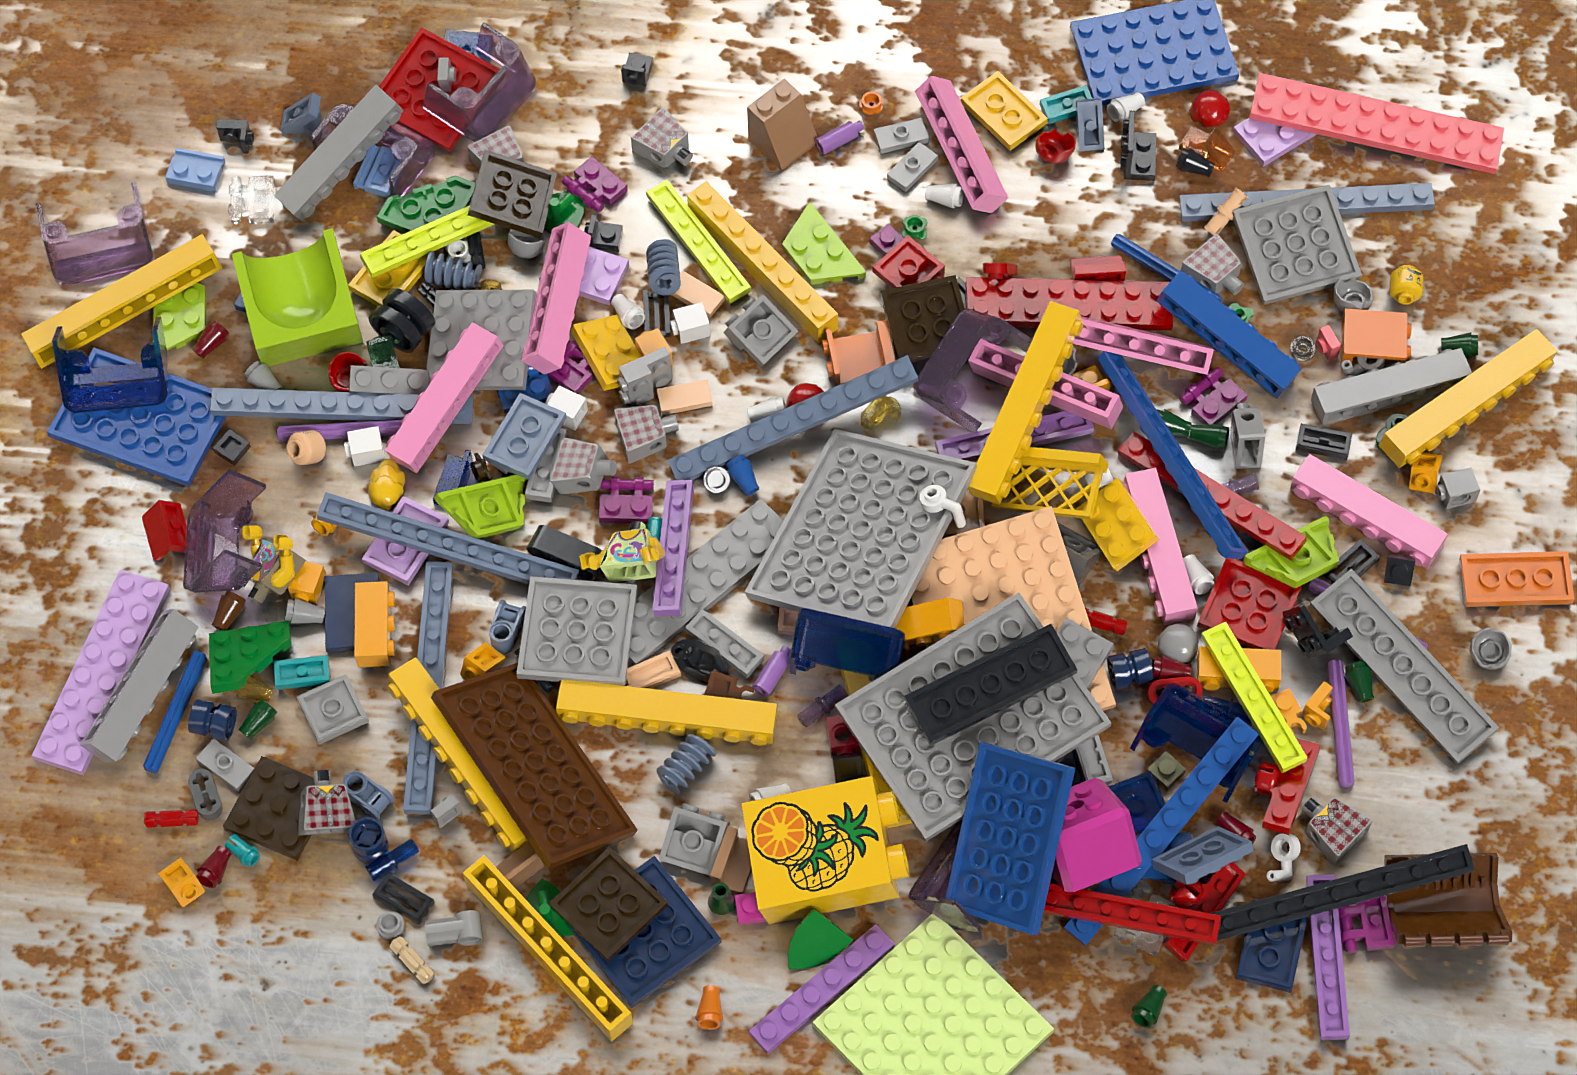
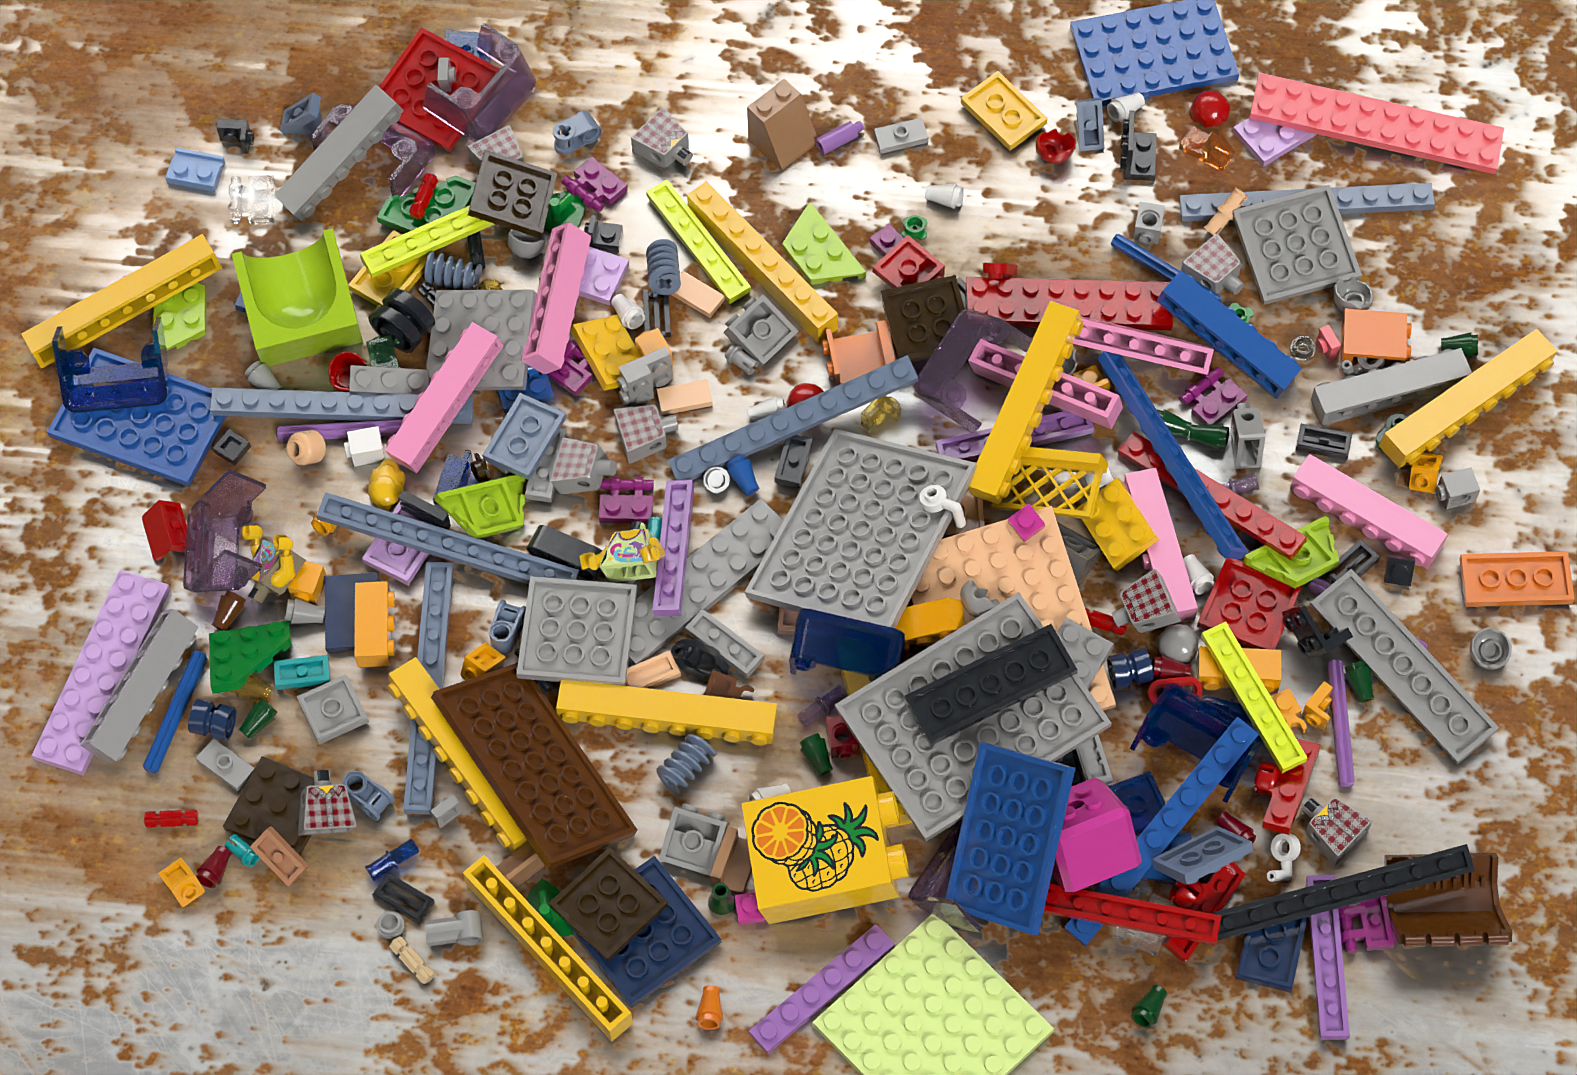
clear purple windscreen [36,182,154,286] -> none
dark grey beam [188,769,223,820] -> none
dark red cone [192,320,229,359] -> none
dark blue wheel [348,817,389,865] -> none
medium blue plate [353,144,406,198] -> none
white plate [445,240,471,265] -> none
white brick [545,386,588,430] -> none
bracket [621,52,654,86] -> none
white brick [670,302,710,344] -> none
medium lavender cylinder [752,645,792,697] -> none
green shield [787,909,853,970] -> none
black plate [832,752,863,783] -> none
orange plate [859,91,884,115] -> none
plate [887,142,938,192] -> none
bright pink brick [915,76,1008,213] -> none
teal plate [1039,85,1092,124] -> none
panel [1071,255,1126,281] -> none
olive plate [1146,751,1186,791] -> none
black cone [1176,148,1215,177] -> none
yellow head [1389,265,1424,305] -> none
none -> nougat plate [250,826,310,887]
none -> black tile [398,491,451,530]
none -> red axle [409,173,438,219]
none -> sand blue piece [553,111,602,155]
none -> light grey pin [725,345,759,375]
none -> plate [774,435,813,488]
none -> dark green cone [800,733,833,776]
none -> light grey hair [960,580,1000,618]
none -> dark pink plate [1007,504,1046,542]
none -> light grey torso [1111,569,1181,633]
none -> light grey brick [1133,201,1165,244]

